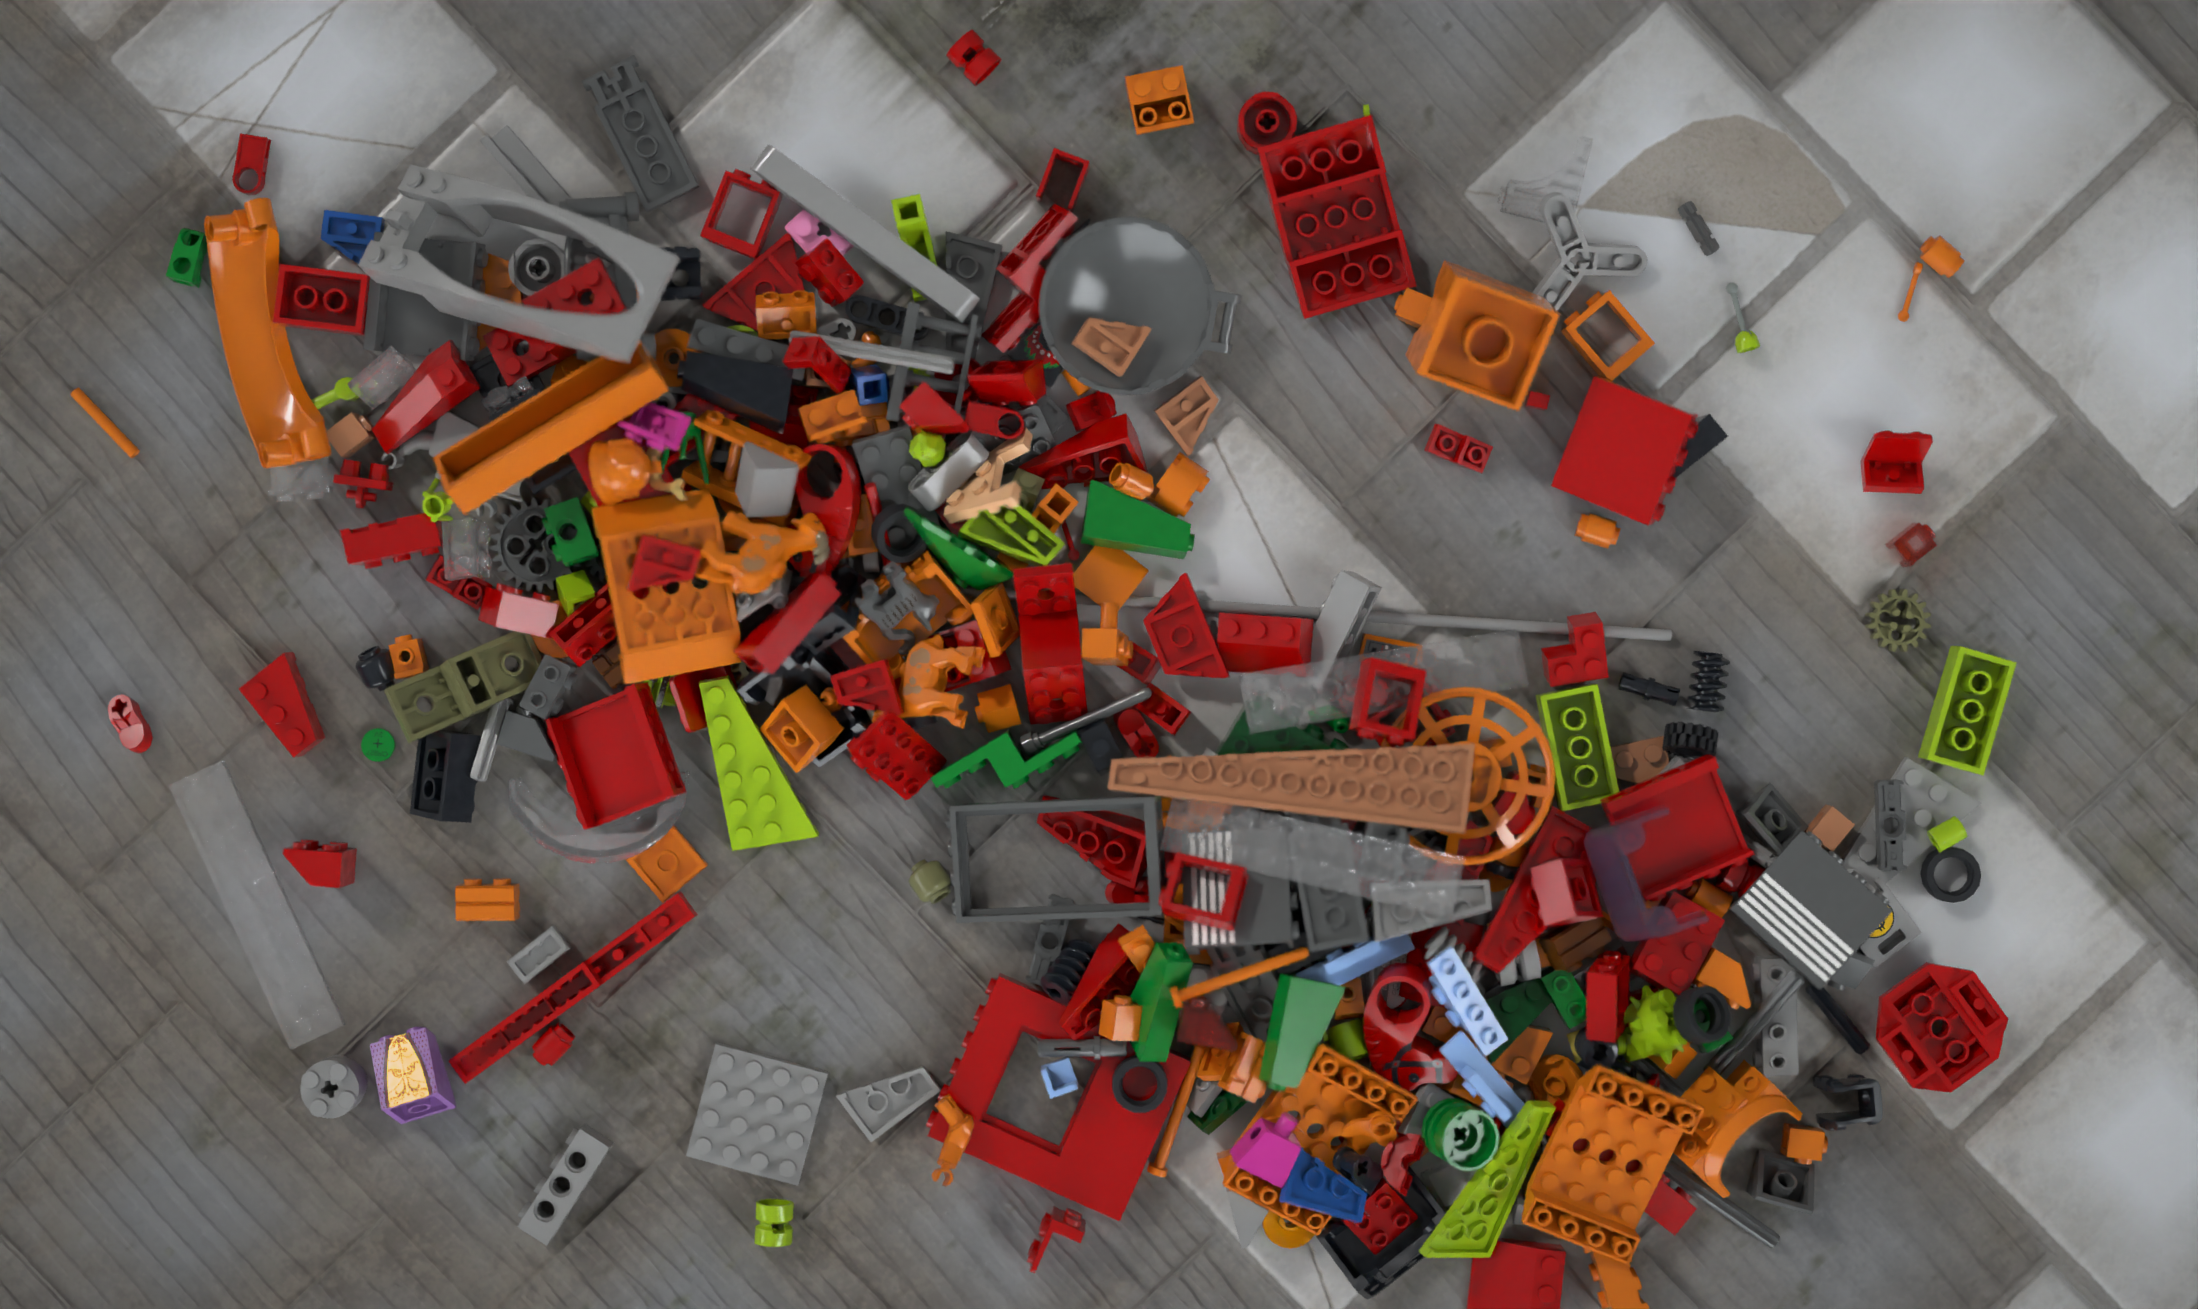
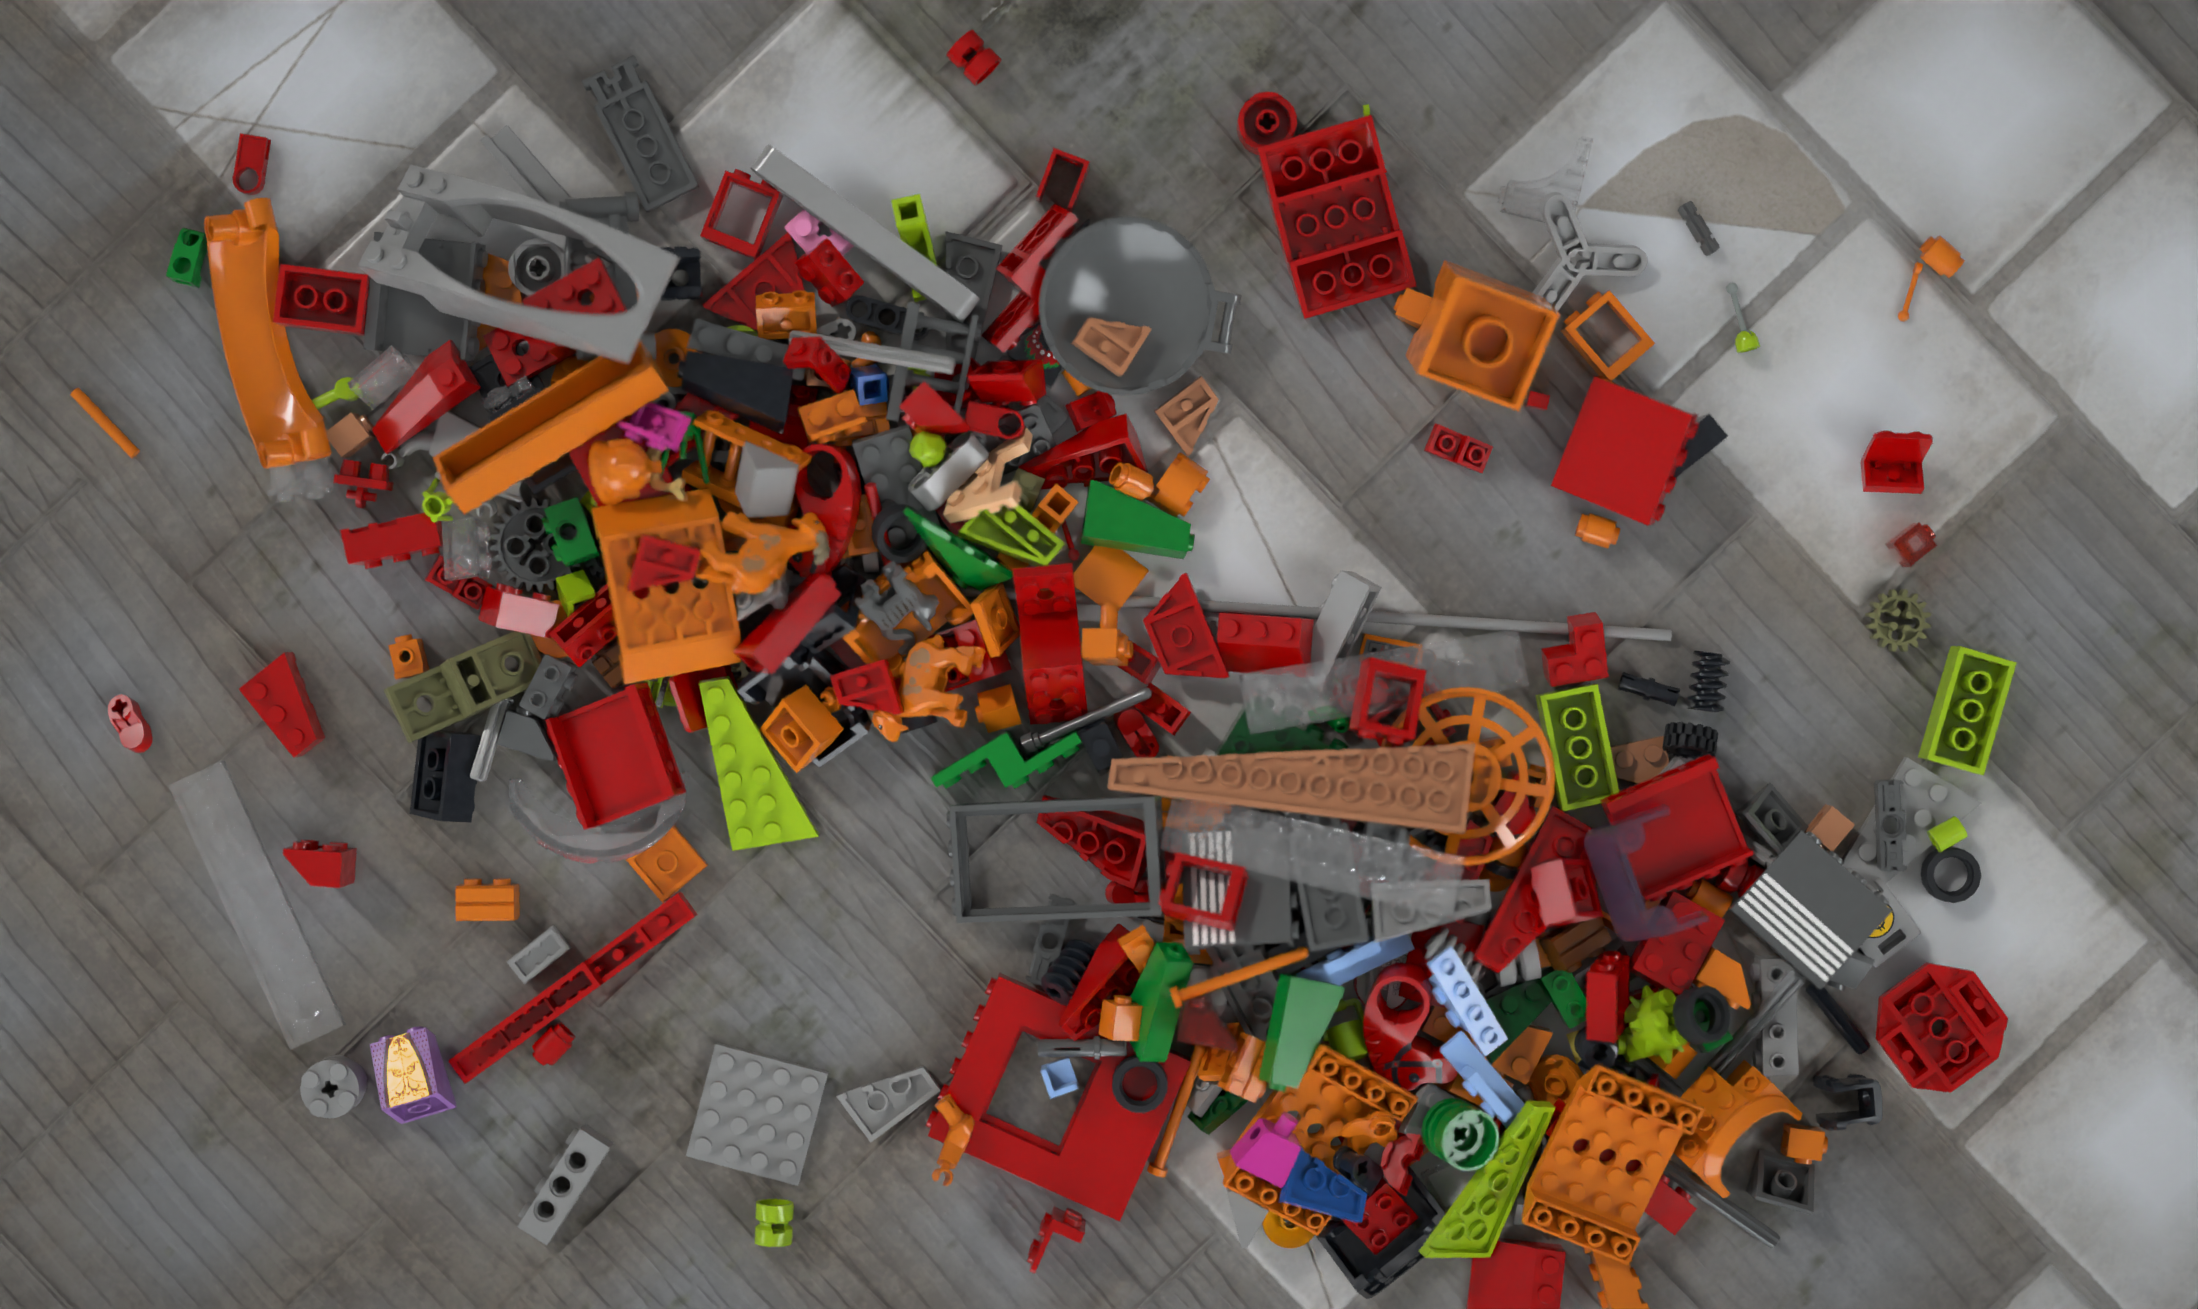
blue wing [321,210,385,264] -> none
black head [355,646,395,691] -> none
green piece [361,728,396,762] -> none
red bracket [846,709,946,800] -> none
olive head [909,859,951,904] -> none
orange slope [1125,65,1194,135] -> none
orange brick [1334,978,1365,1020] -> none

